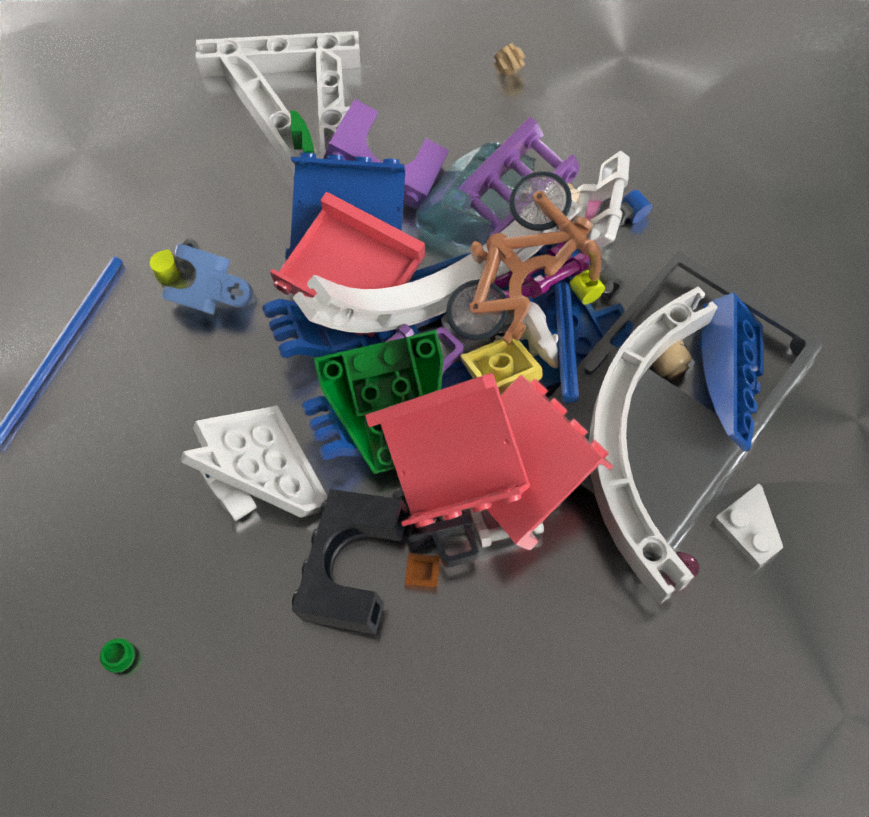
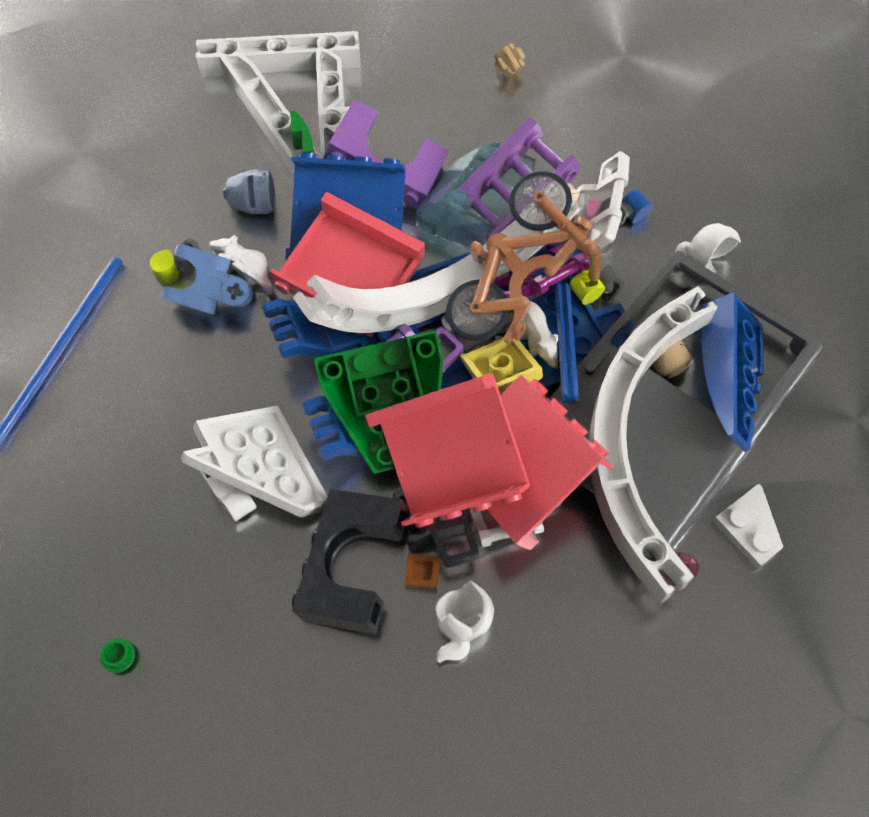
none -> white animal [209,235,274,296]
none -> sand blue helmet [223,169,275,215]
none -> white hair [435,581,494,664]
none -> white hair [675,223,741,273]

